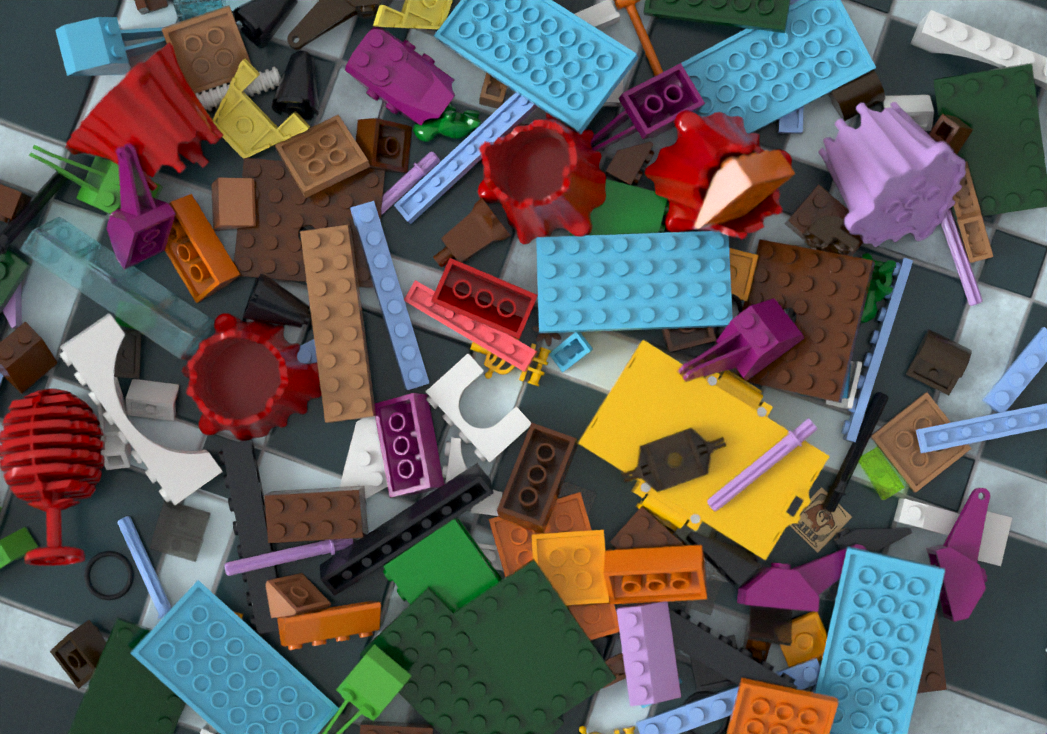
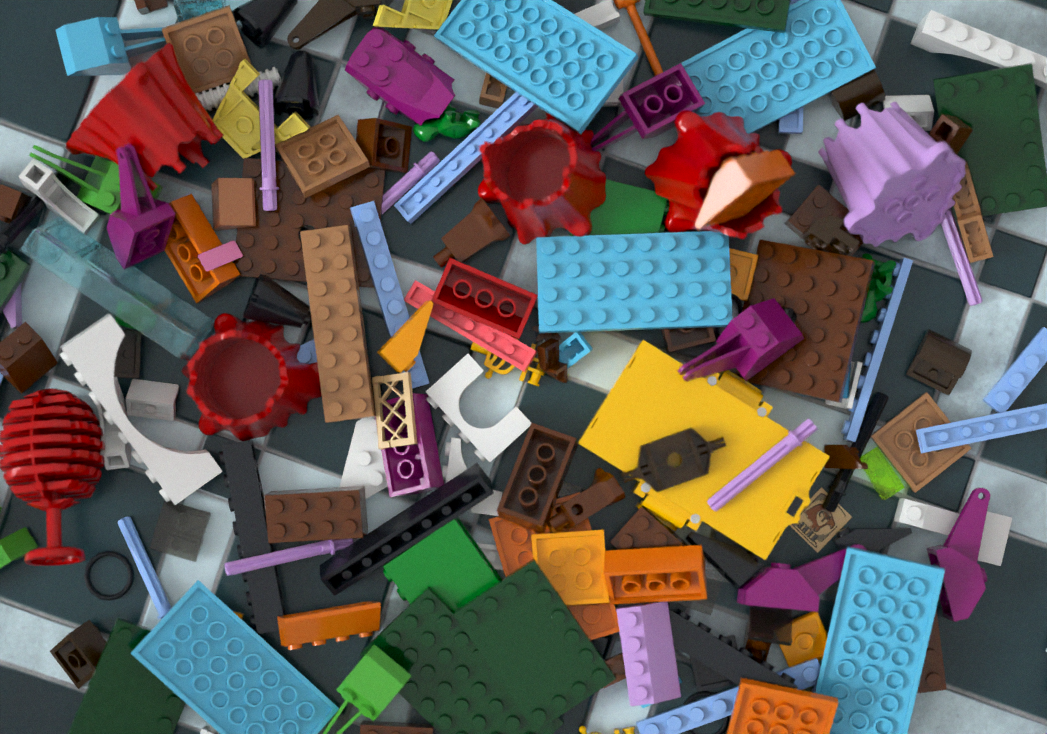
nougat slope [266,573,331,618] -> none
reddish brown slope [605,142,655,185] -> none
none -> white arch [18,158,100,236]
none -> bright pink sticker [198,240,243,272]
none -> lavender axle [258,80,279,211]
none -> tan window [372,372,417,450]
none -> light orange slope [377,300,434,372]
none -> reddish brown slope [537,338,567,383]
none -> reddish brown piece [546,468,625,532]
none -> reddish brown slope [824,445,868,469]

